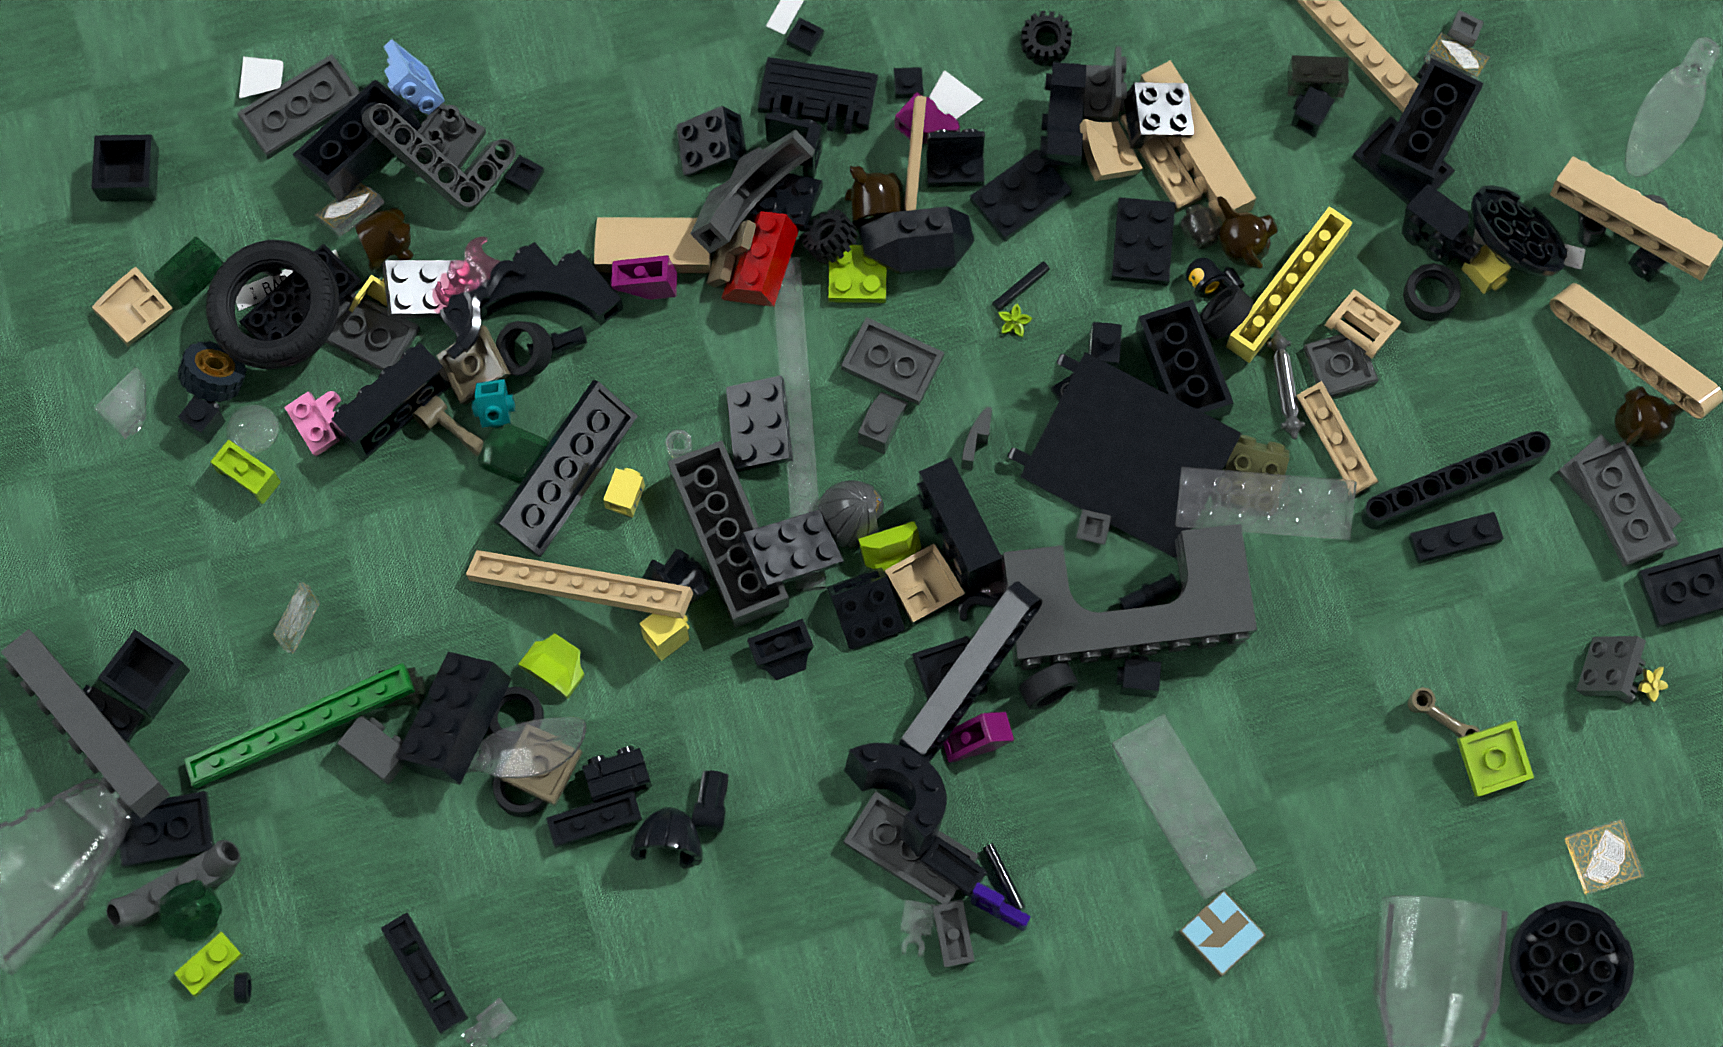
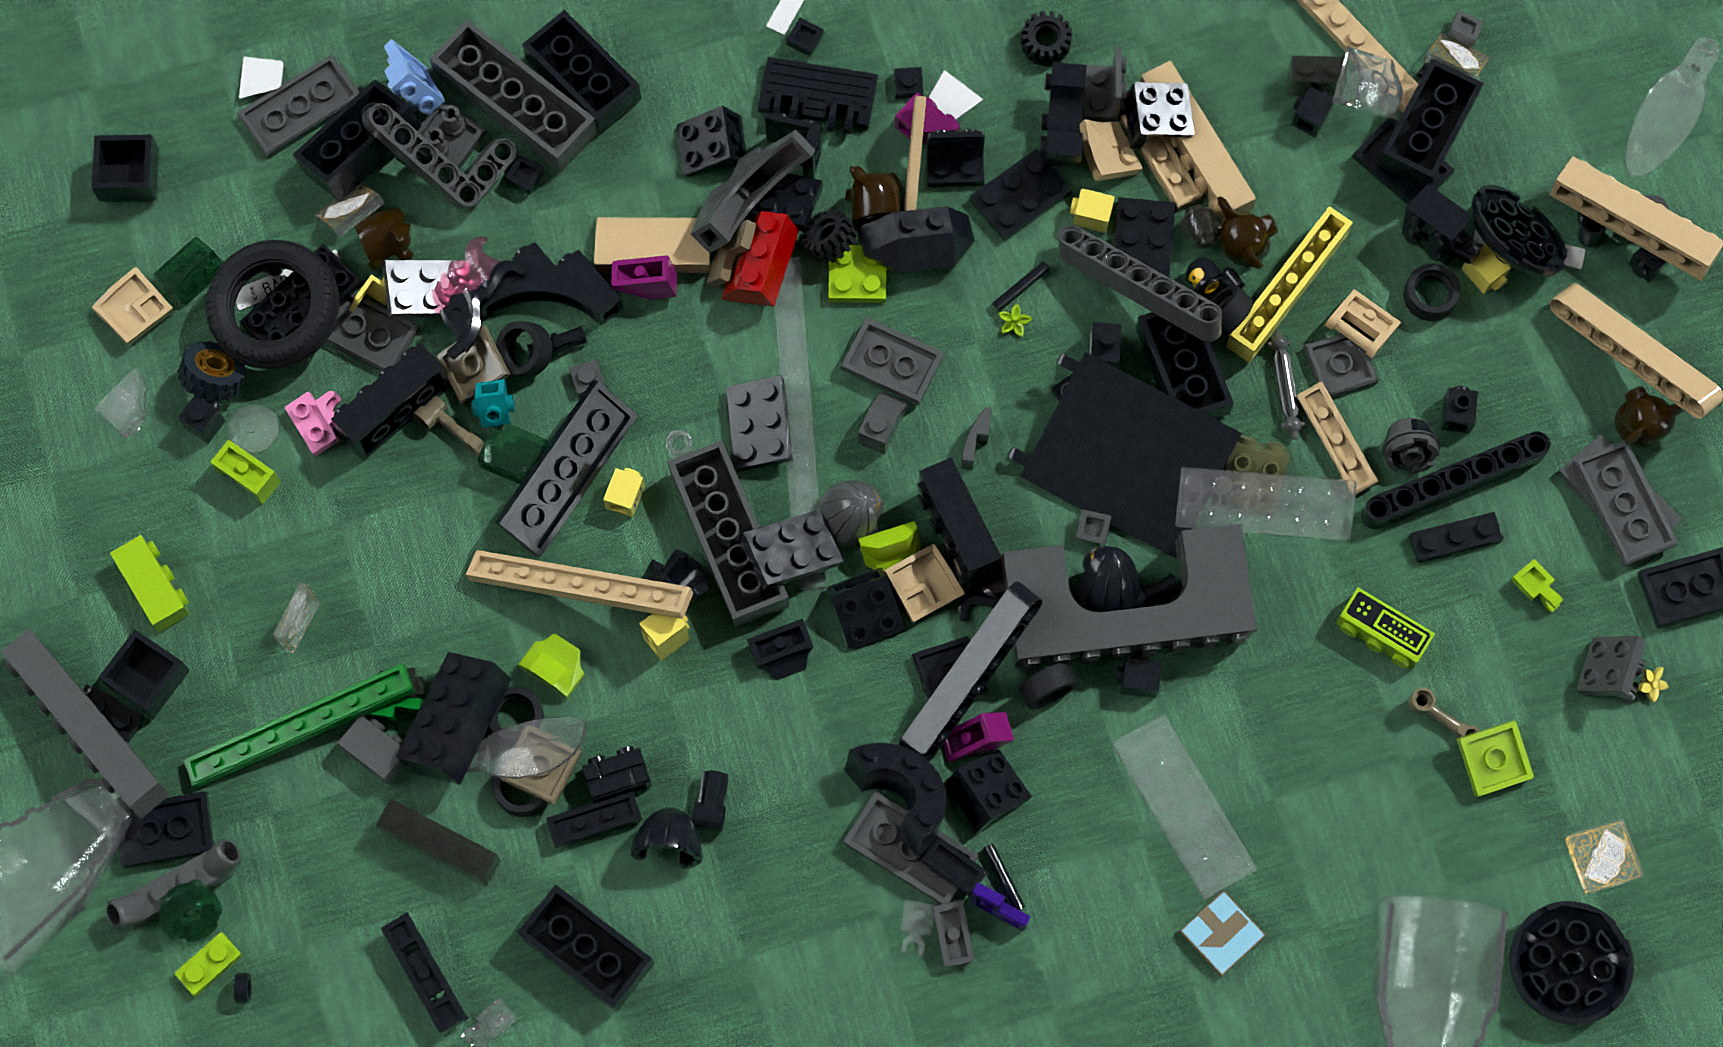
none -> lime brick [110,535,190,633]
none -> green slope [364,698,424,724]
none -> clear smoke brick [376,799,501,887]
none -> dark grey brick [430,19,597,172]
none -> black brick [517,884,654,1013]
none -> black brick [522,9,642,134]
none -> dark grey plate [569,359,606,398]
none -> black bracket [944,749,1032,835]
none -> dark grey beam [1058,225,1222,342]
none -> light yellow brick [1070,188,1115,233]
none -> black hair [1077,546,1140,612]
none -> clear slope [1332,47,1403,119]
none -> lime brick [1335,587,1435,670]
none -> dark grey cone [1382,418,1441,474]
none -> black brick [1441,386,1478,434]
none -> lime plate [1511,559,1563,613]

